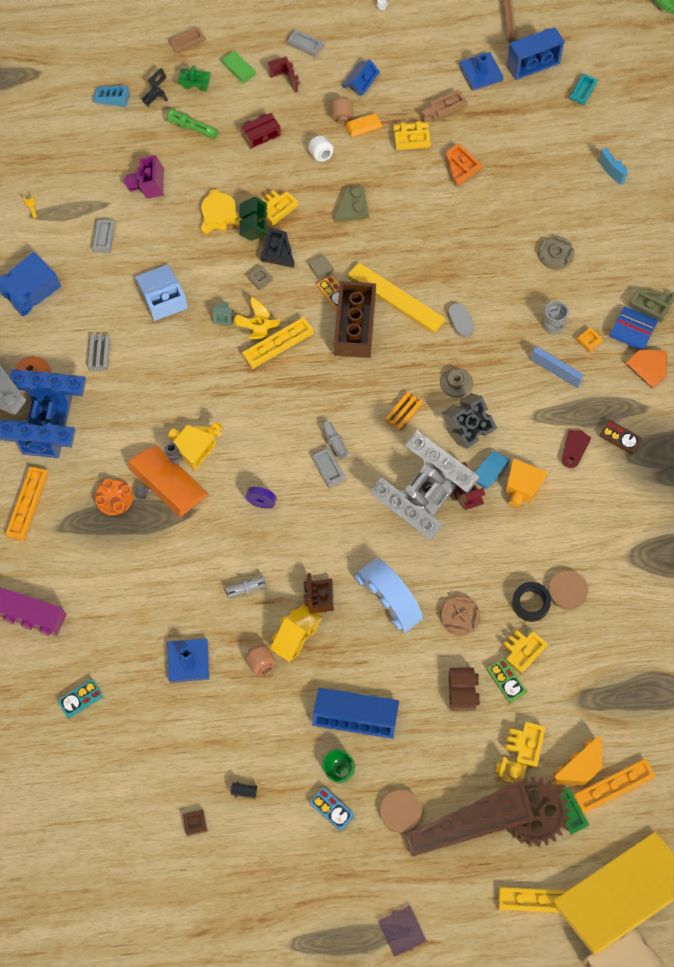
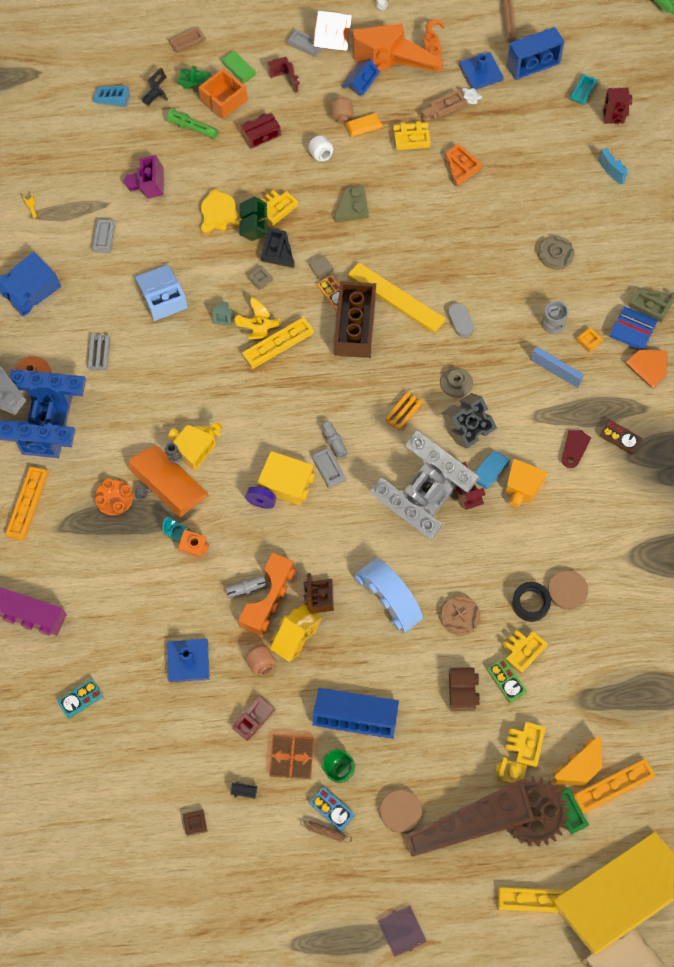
none -> teal hair [161,516,190,543]
none -> orange brick [178,530,209,559]
none -> orange piece [198,68,248,120]
none -> slope [232,696,275,741]
none -> orange arch [238,552,296,636]
none -> yellow brick [257,451,316,506]
none -> clear orange tile [269,734,314,779]
none -> medium nougat piece [300,821,352,843]
none -> tile [313,11,351,50]
none -> orange slope [353,19,445,72]
none -> white plate [462,88,482,104]
none -> dark red brick [602,88,632,124]

